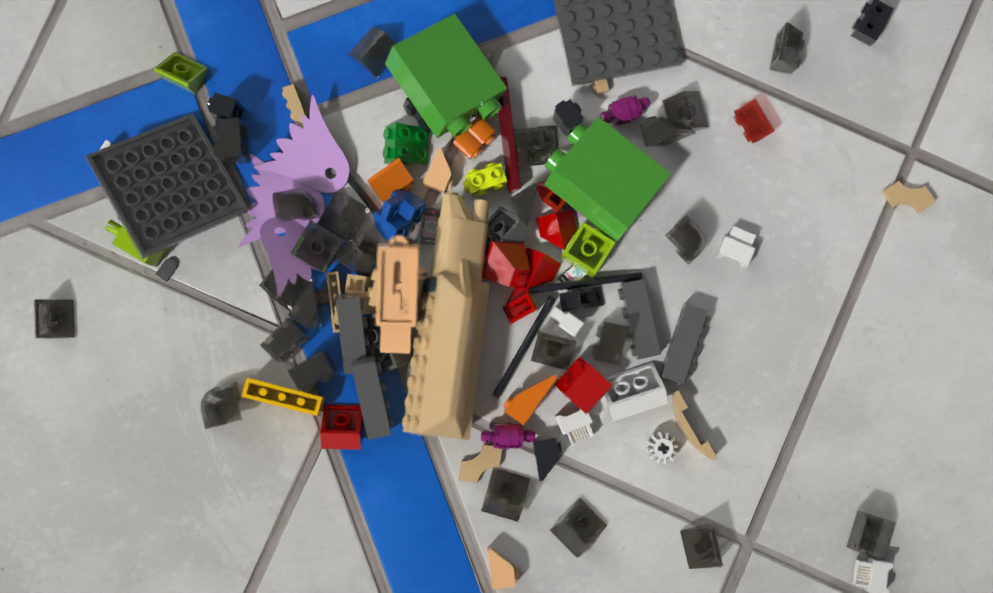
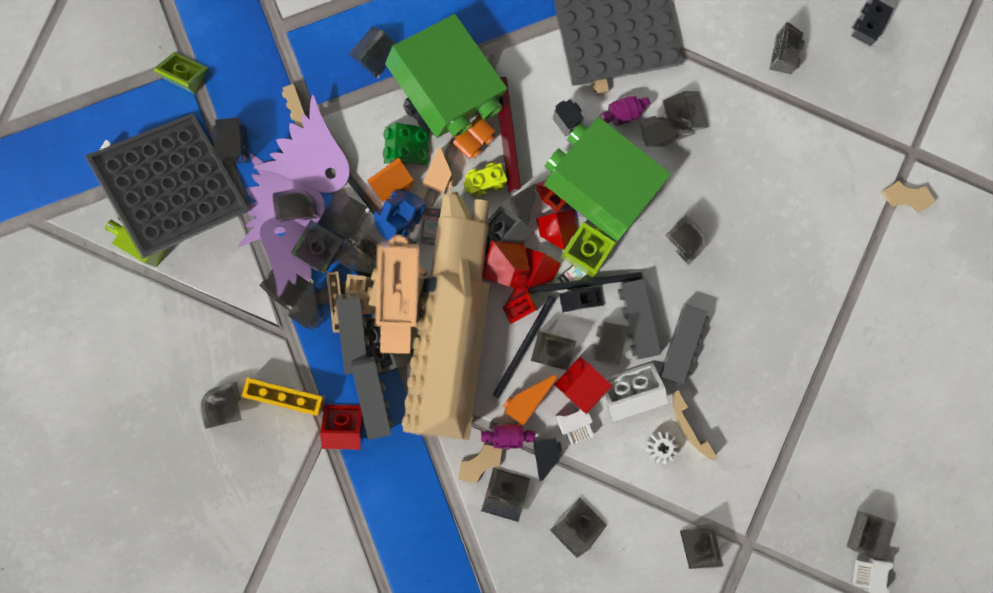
clear smoke slope [34,299,75,340] -> none
dark grey piece [155,259,177,282] -> none
black brick [207,92,245,126] -> none
clear smoke brick [260,317,311,363] -> none
clear smoke brick [288,351,339,393] -> none
light nougat slope [487,547,519,590] -> none
clear smoke brick [514,125,559,167] -> none
white piece [549,307,584,337] -> none
white piece [716,226,756,268] -> none
clear red bracket [733,99,775,144] -> none

